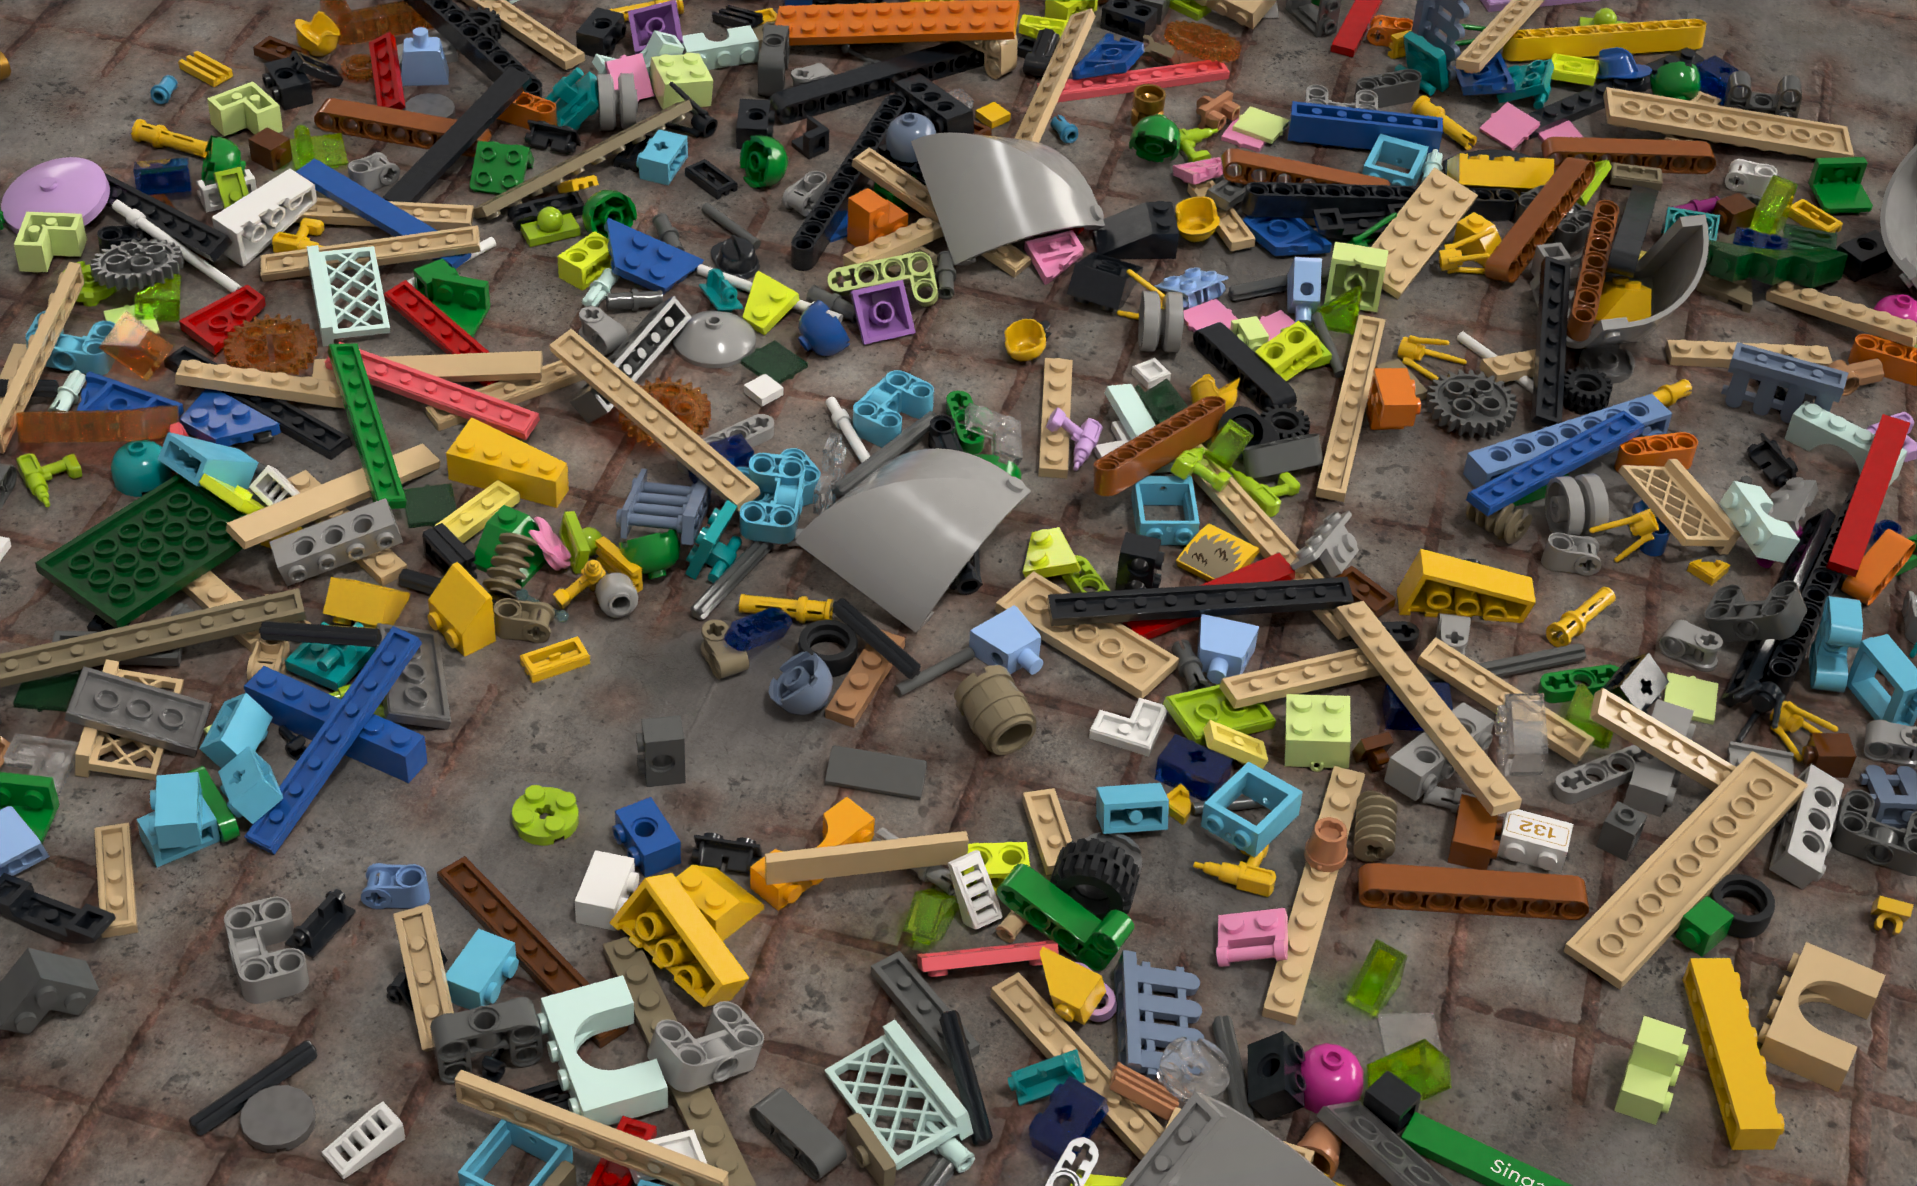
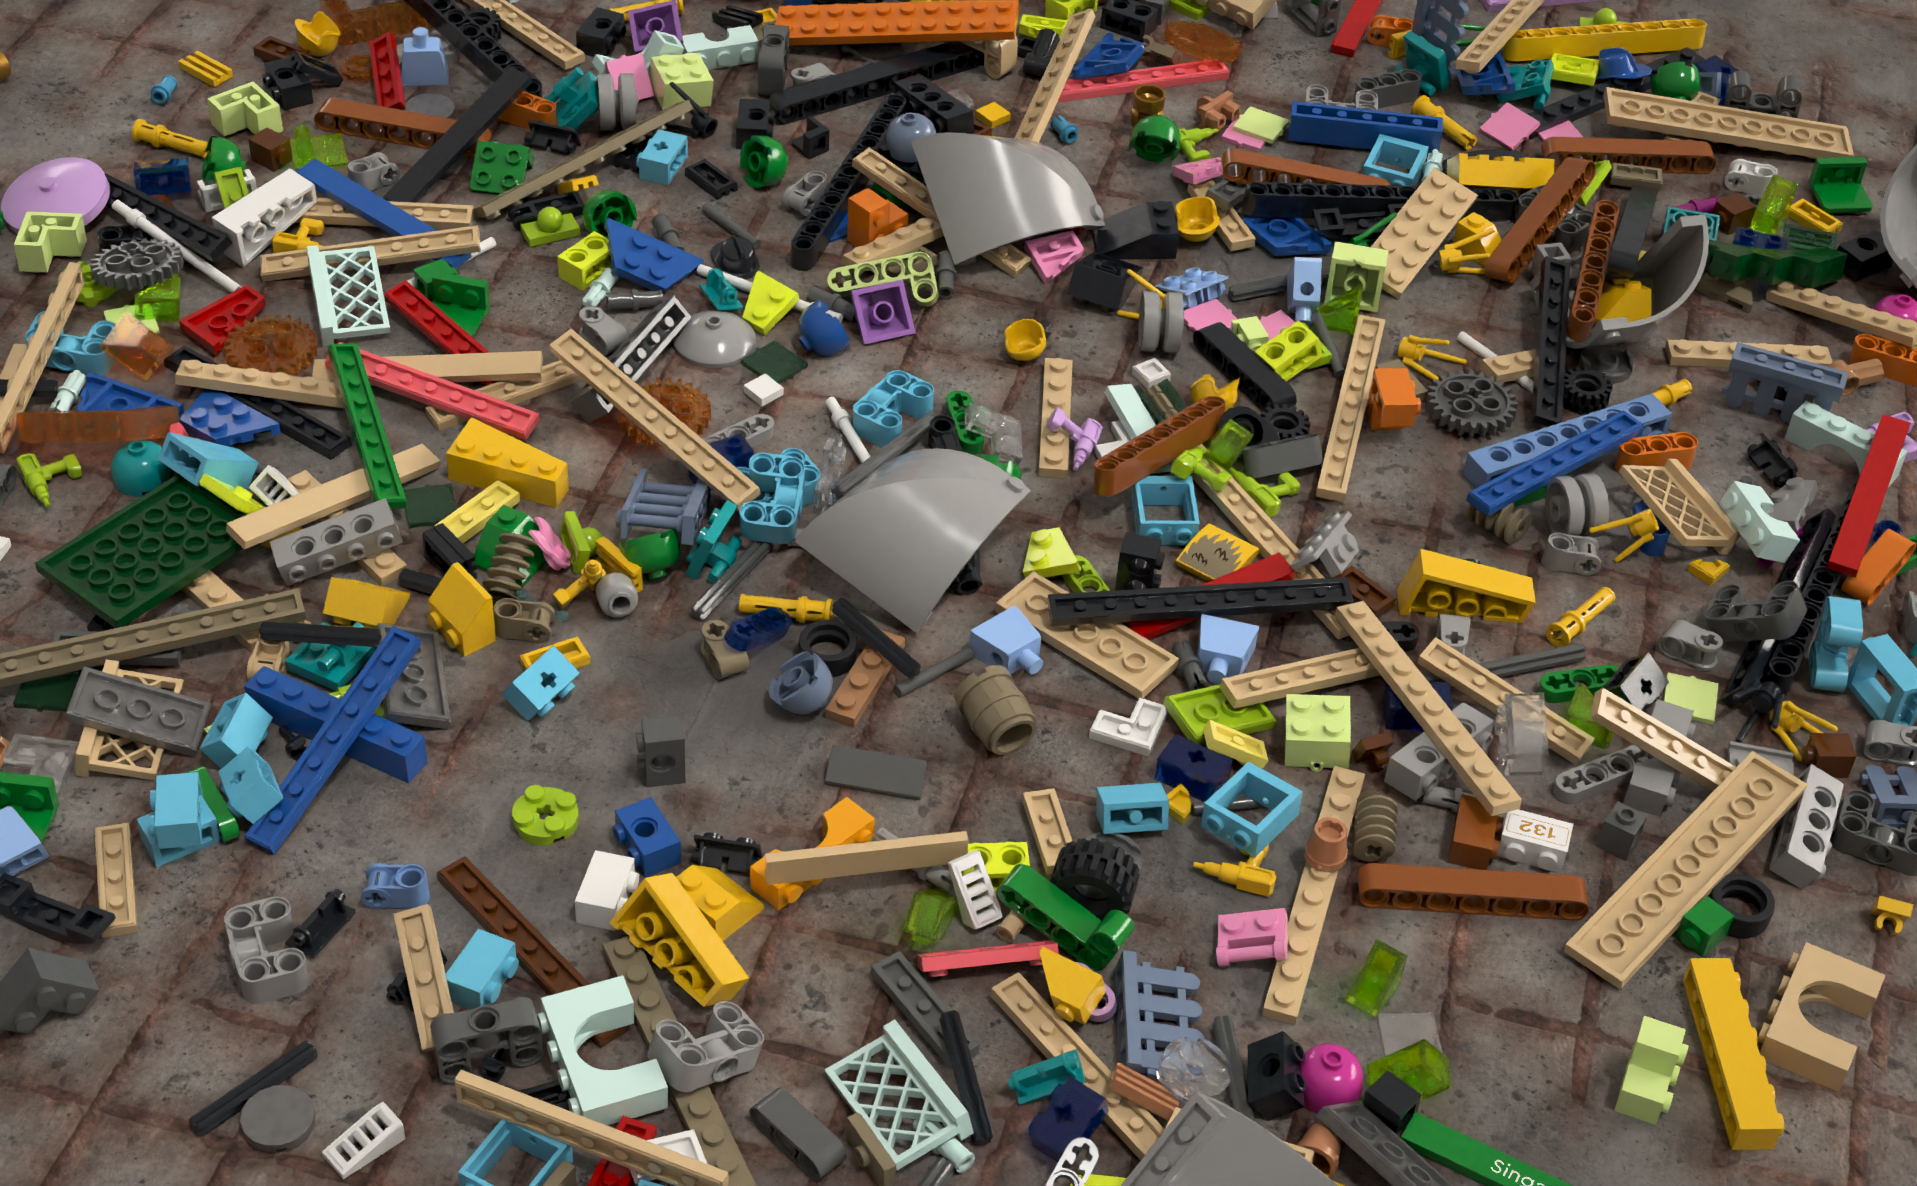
none -> medium azure brick [501,646,580,722]
none -> dark tan axle [1145,385,1178,420]
none -> sand blue tile [1699,72,1722,97]

